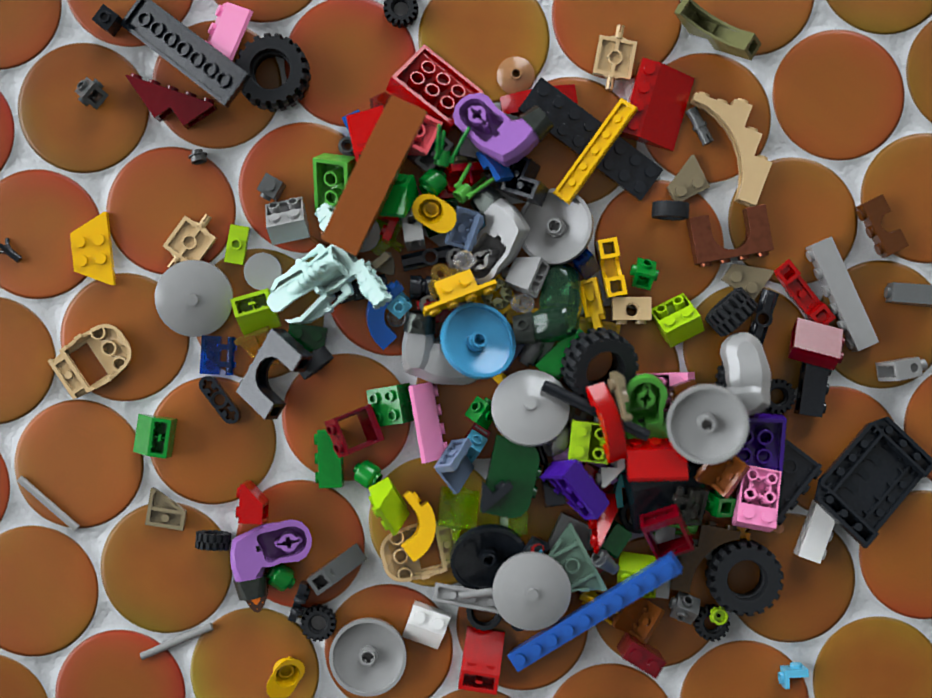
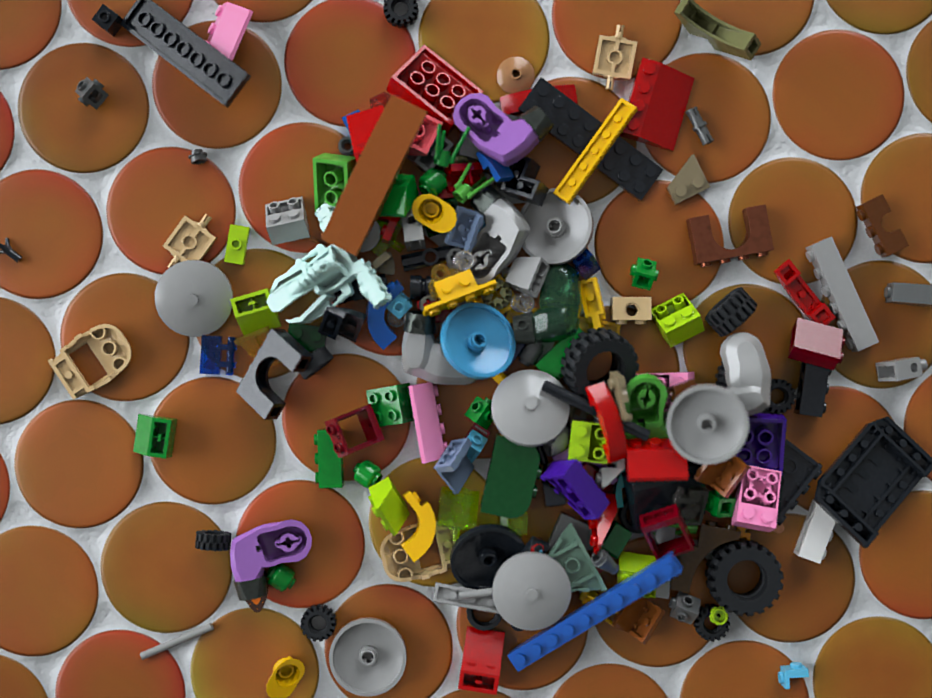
light grey bar [17,476,80,532] -> none
yellow wing [70,212,116,286] -> none
dark red slope [125,73,217,129] -> none
dark tan wing [145,487,188,531] -> none
black beam [199,376,241,424] -> none
black tyre [235,33,311,112] -> none
red slope [235,480,269,525] -> none
light grey tile [244,252,283,290] -> none
dark grey brick [257,173,287,202] -> none
black hinge [288,580,311,622] -> none
dark grey slope [307,543,367,596] -> none
white slope [402,600,451,649] -> none
black slope [480,480,514,513] -> none
yellow arch [595,237,628,299] -> none
dark red brick [616,632,667,679] -> none
black tyre [652,200,689,220] -> none
tan arch [690,92,772,207] -> none
dark tan wing [721,264,774,300] -> none
black piece [748,289,779,345] -> none
none -> black slope [318,307,367,342]

